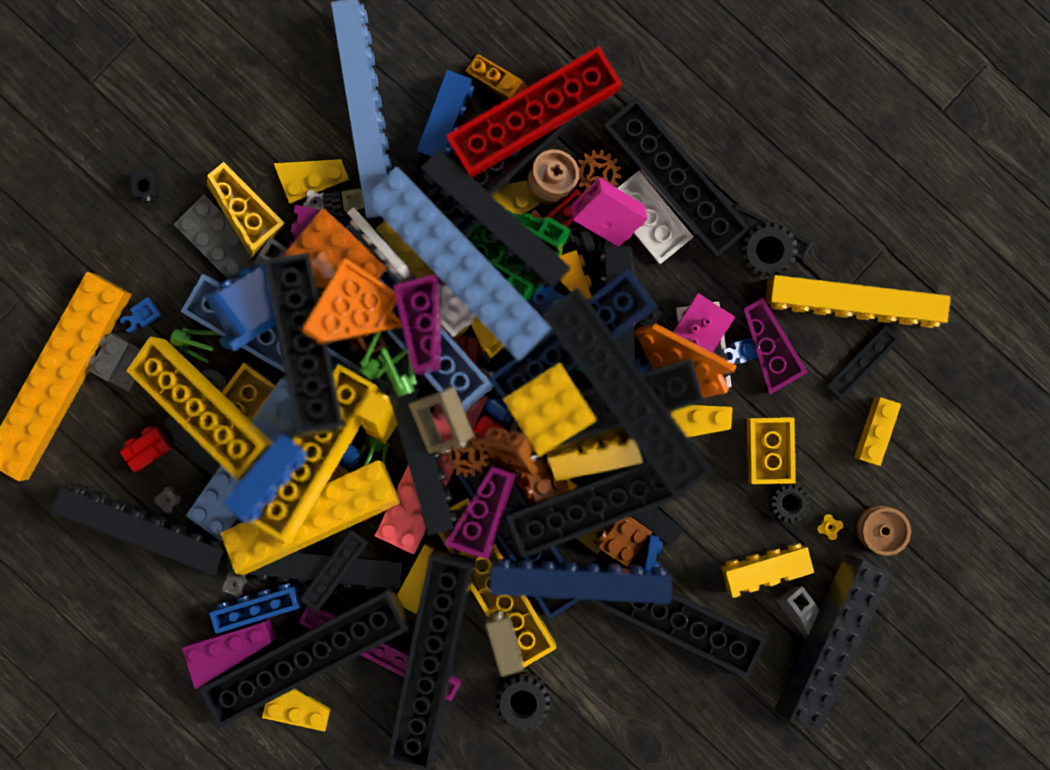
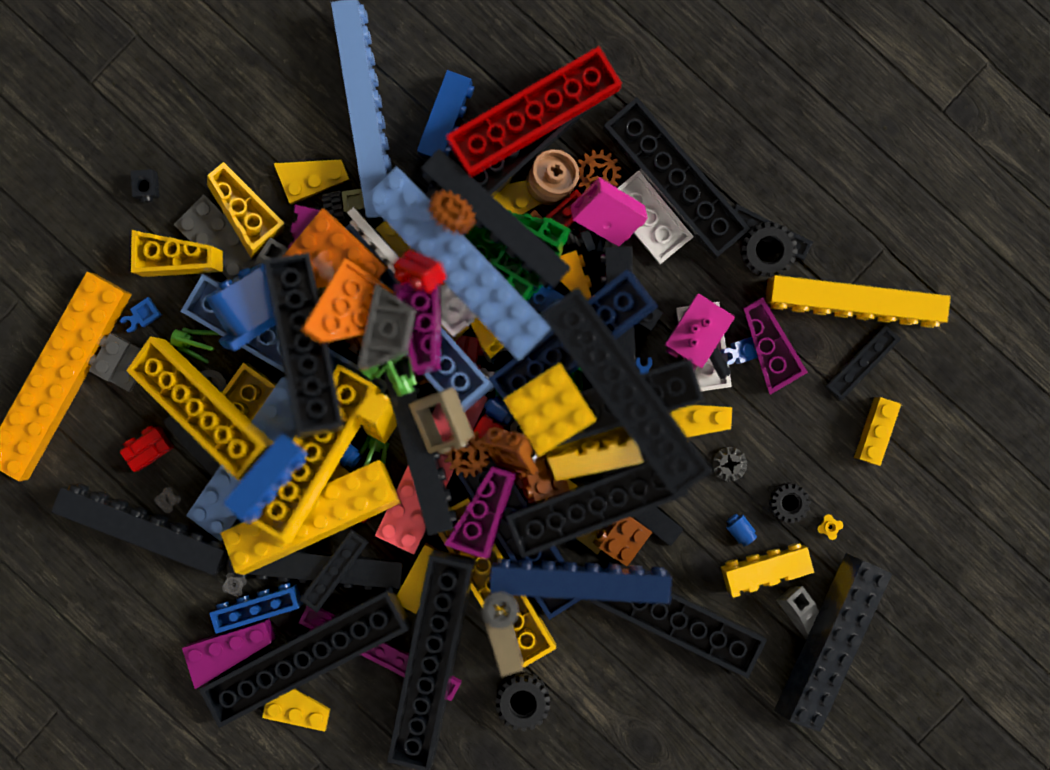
white plate [303,190,324,210] -> none
light orange slope [466,54,528,101] -> none
orange wing [634,324,736,398] -> none
blue plate [644,535,663,570] -> none
yellow brick [747,417,796,484] -> none
medium nougat wheel [856,505,911,556] -> none
none -> yellow wedge [131,230,223,277]
none -> dark grey wing [358,284,416,370]
none -> red brick [393,250,446,293]
none -> dark orange gear [428,190,475,235]
none -> dark grey gear [482,592,518,629]
none -> dark grey gear [713,447,747,481]
none -> blue brick [726,514,757,547]

